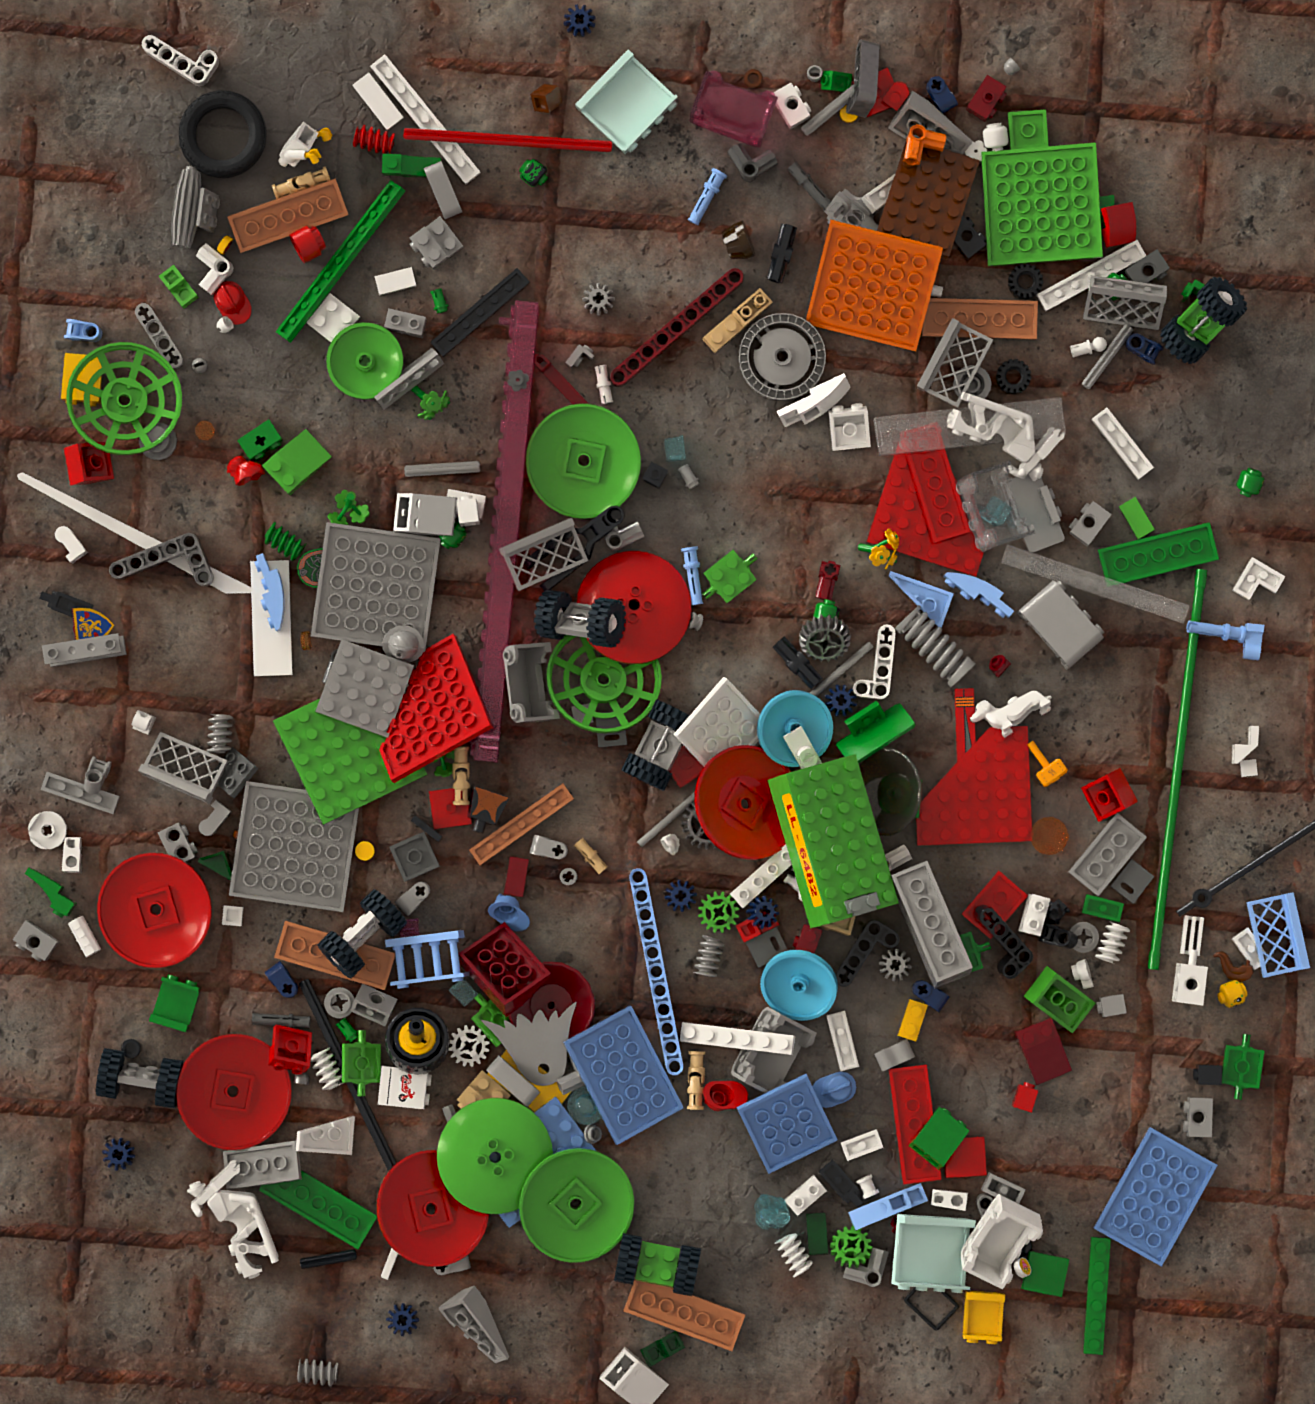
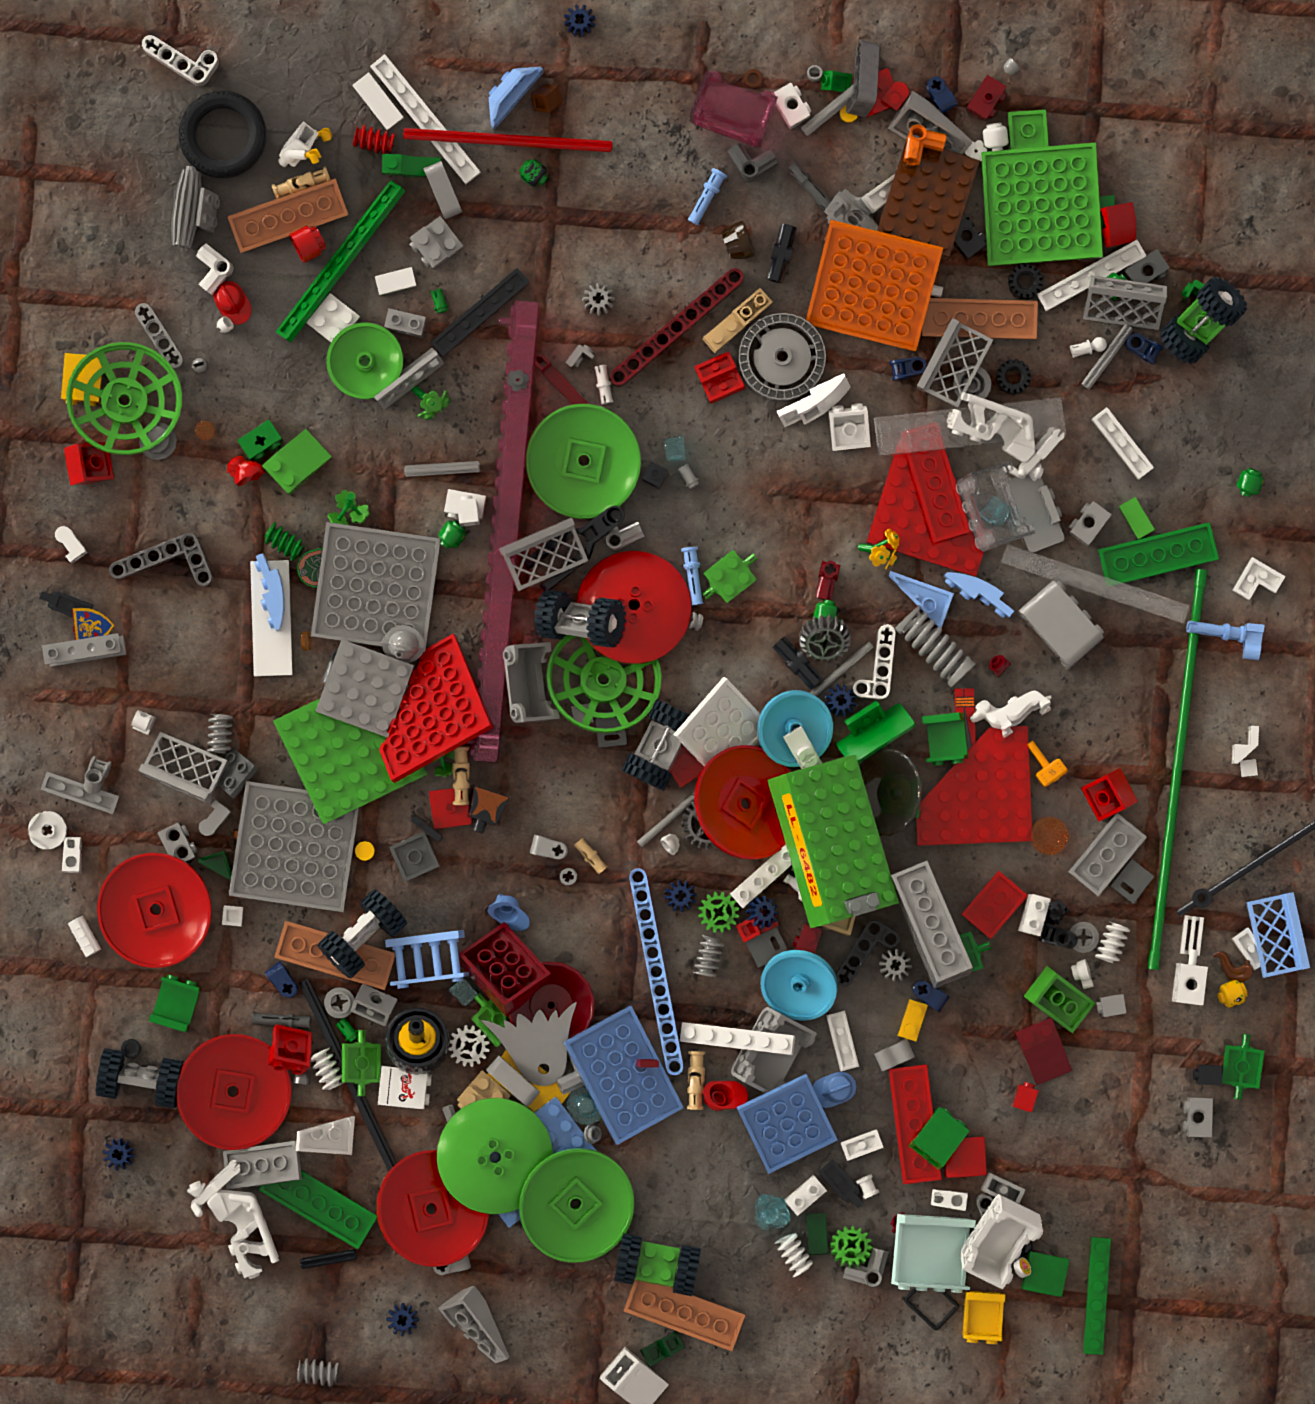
light grey brick [13,920,60,962] -> none
white sticker [17,473,251,593] -> none
green slope [25,867,77,918] -> none
light blue piece [64,319,102,342] -> none
bright green slope [159,265,199,309] -> none
yellow tile [217,236,233,255] -> none
white tile [381,1248,398,1280] -> none
light grey slope [393,493,457,536] -> none
light grey piece [394,881,430,917] -> none
clear pink tile [400,918,420,938] -> none
nougat plate [469,783,574,865] -> none
dark red tile [504,856,529,897] -> none
light aqua panel [575,50,678,154] -> none
light blue slope [848,1183,928,1230] -> none
white piece [885,844,912,871] -> none
black beam [974,905,1033,979] -> none
green plate [1082,894,1124,922] -> none
medium blue plate [1094,1127,1218,1267] -> none
none -> light blue wedge [489,67,544,130]
none -> dark red tile [636,1059,659,1068]
none -> red slope [694,351,745,404]
none -> dark blue piece [889,357,926,381]
none -> green panel [922,712,969,766]

